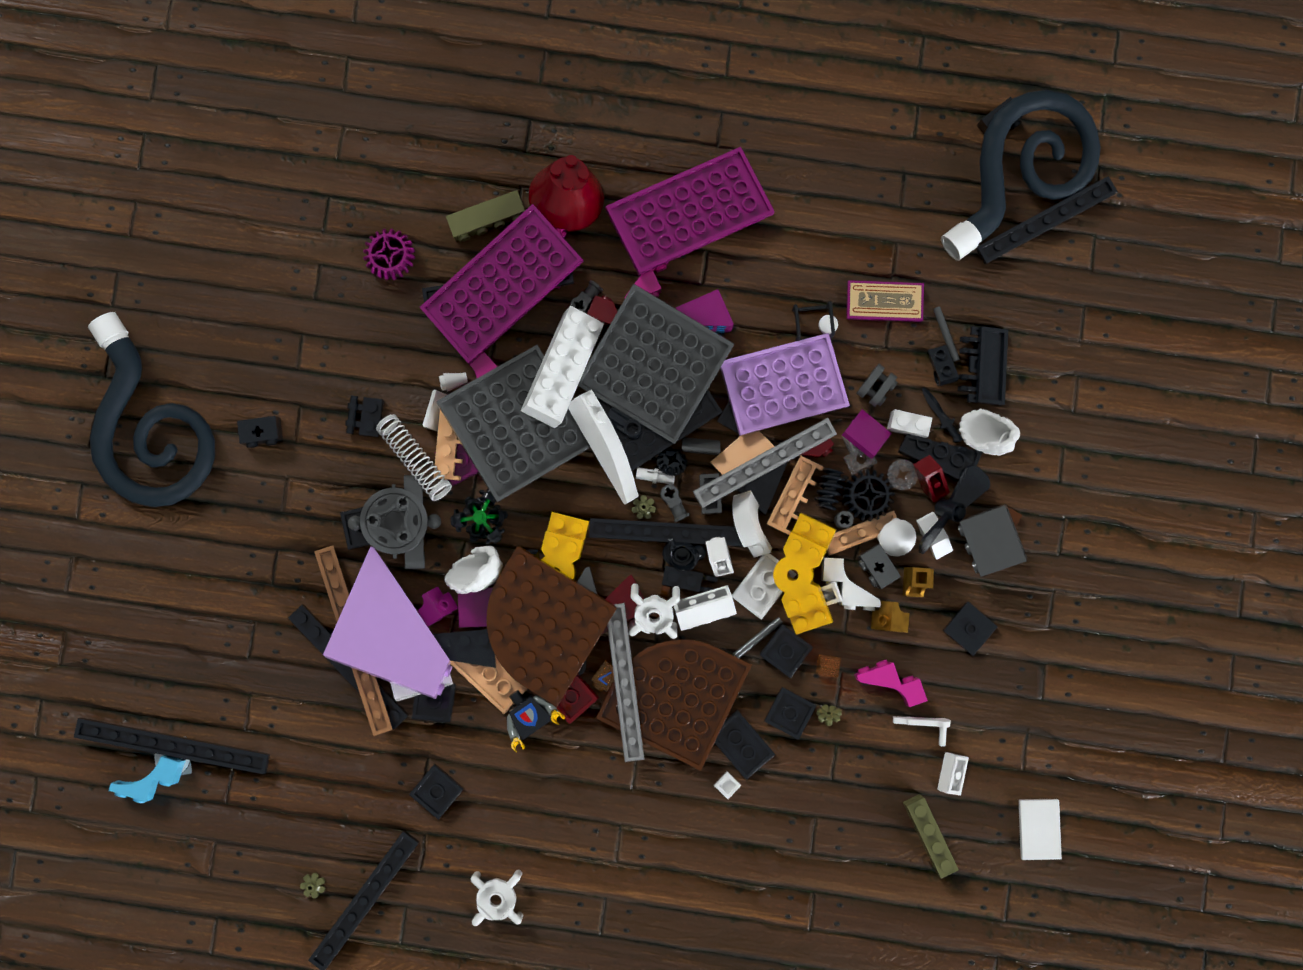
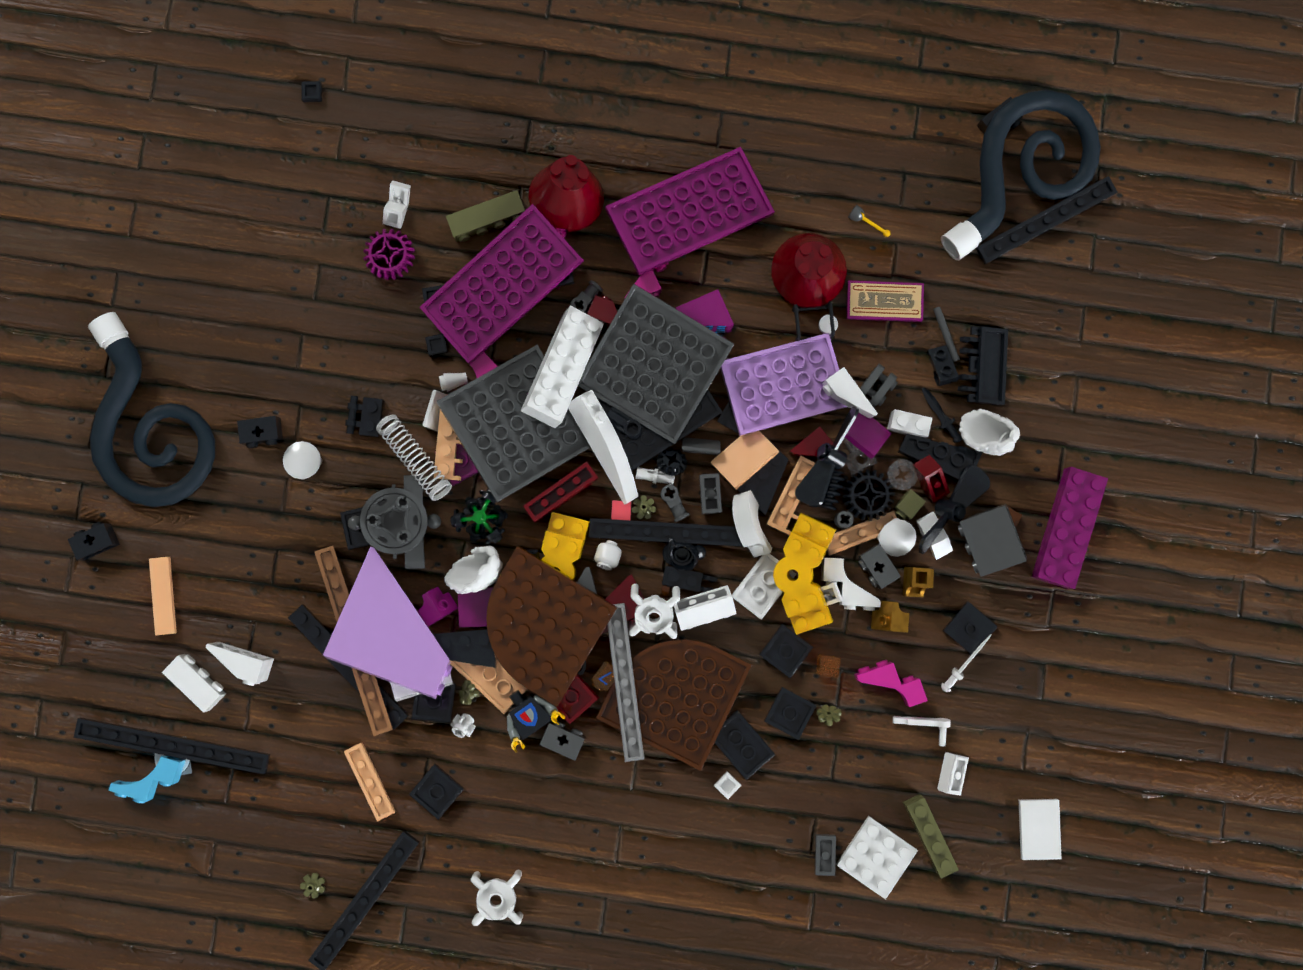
light grey tile [693,418,837,508] -> none
white slope [706,537,734,577] -> none
dark grey bar [734,617,783,658] -> none
none -> black brick [68,522,120,561]
none -> light nougat tile [149,557,177,636]
none -> white brick [162,654,226,712]
none -> white slope [206,642,274,686]
none -> white dish [283,441,322,480]
none -> black tile [301,81,322,102]
none -> light nougat tile [344,742,396,822]
none -> white slope [383,181,411,229]
none -> black tile [425,334,448,357]
none -> white gear [450,713,476,738]
none -> olive plant [459,680,479,705]
none -> dark red brick [523,462,599,523]
none -> dark grey brick [540,721,585,760]
none -> white head [594,540,622,570]
none -> coral tile [611,500,631,521]
none -> dark red cone [771,233,847,308]
none -> black piece [795,407,859,507]
none -> dark grey plate [815,834,836,876]
none -> white slope [822,367,878,419]
none -> white plate [836,816,918,900]
none -> hinge [848,204,891,237]
none -> olive brick [893,489,926,520]
none -> white sword [941,634,992,692]
none -> magenta brick [1031,467,1108,589]

